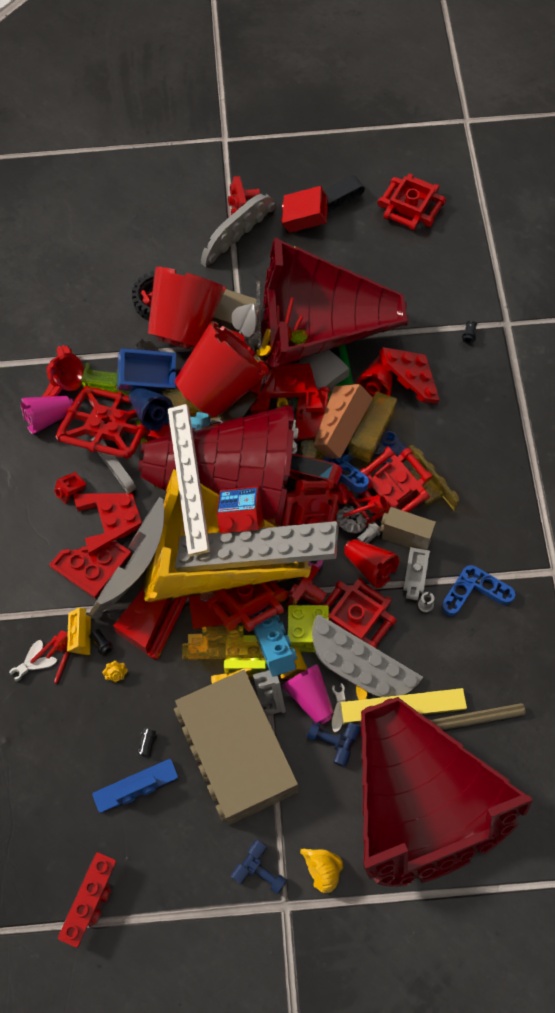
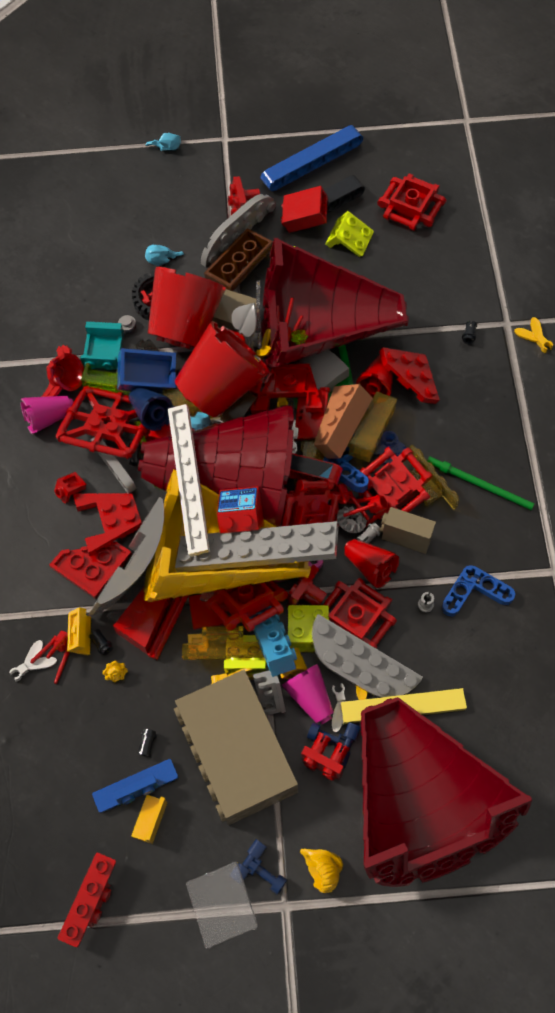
light grey hinge [403,547,430,600] -> none
dark tan axle [430,703,526,730] -> none
none -> teal panel [80,322,124,370]
none -> light grey plate [118,315,136,333]
none -> black pin [128,441,141,466]
none -> yellow panel [131,795,167,844]
none -> medium azure piece [145,133,181,151]
none -> medium azure piece [145,244,184,266]
none -> clear piece [186,862,258,948]
none -> reddish brown brick [204,228,273,291]
none -> blue beam [260,125,364,191]
none -> red plate [301,732,350,781]
none -> neon yellow bracket [325,211,374,257]
none -> green bar [427,456,535,510]
none -> yellow piece [514,317,553,353]

